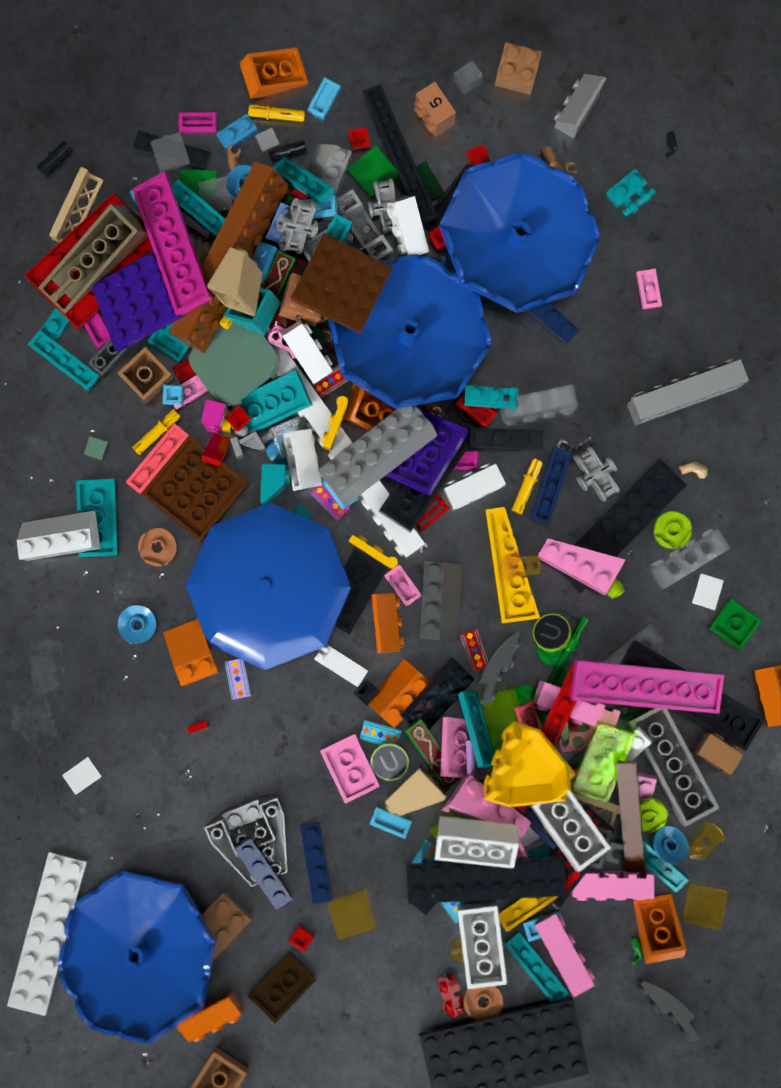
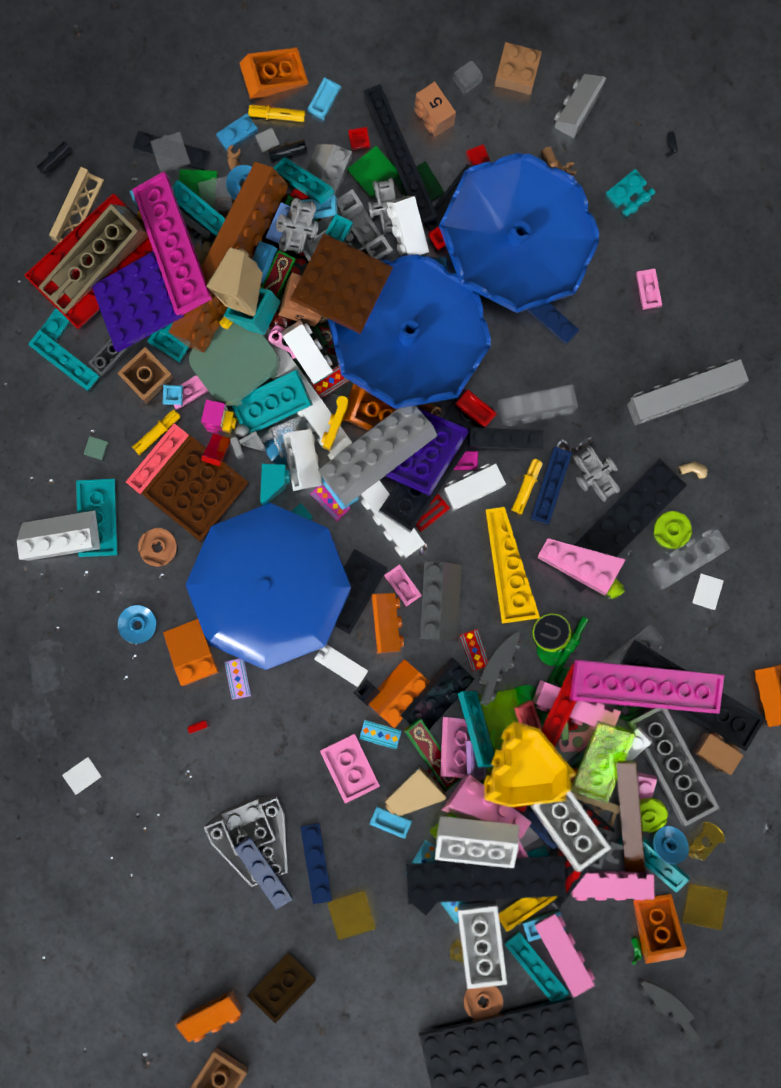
white plate [7,852,88,1016] -> none
blue piece [58,871,217,1044] -> none
dark pink tile [84,311,110,350] -> none
red tile [171,359,196,384] -> none
dark pink tile [179,112,217,133] -> none
medium nougat brick [201,890,253,961] -> none
red tile [224,404,252,432] -> none
red tile [288,924,315,953] -> none
yellow plate [349,534,398,569] -> none
tile [371,742,409,781] -> none
red hinge [438,974,465,1017] -> none
teal plate [464,385,519,409] -> none
clear yellow piece [502,553,541,582] -> none
green tile [708,597,762,651] -> none

